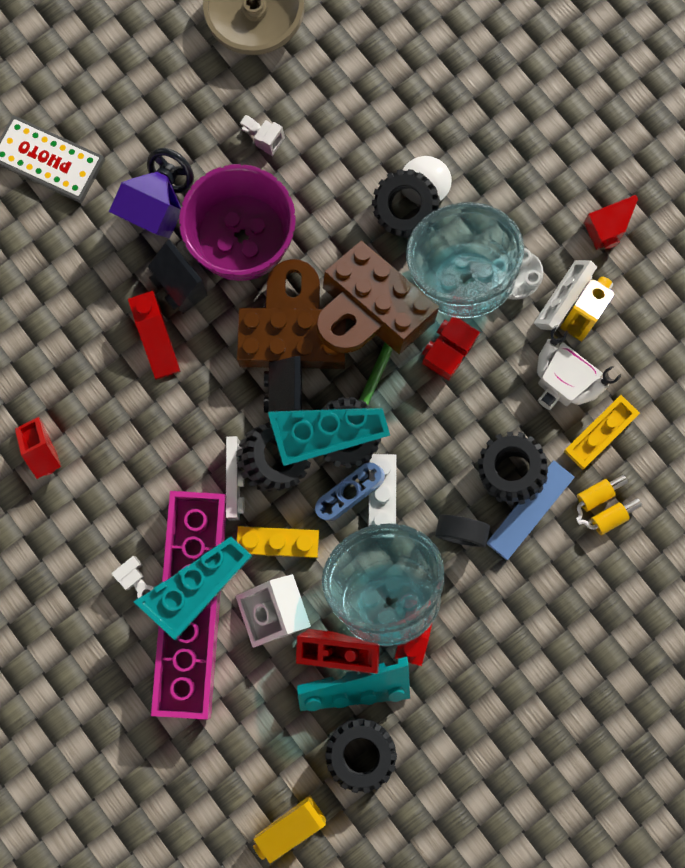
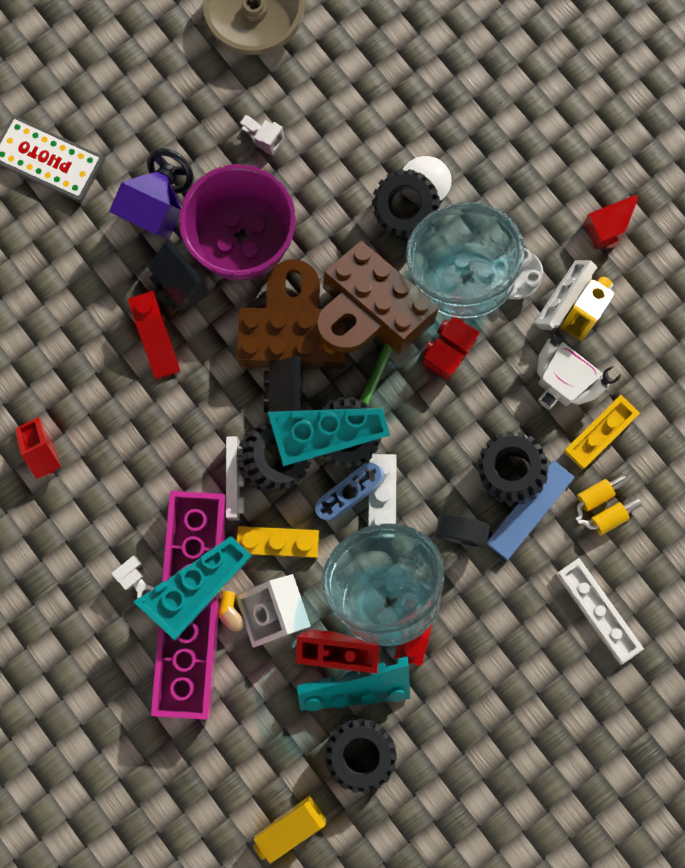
none -> arm [218,591,244,632]
none -> white tile [556,558,644,665]

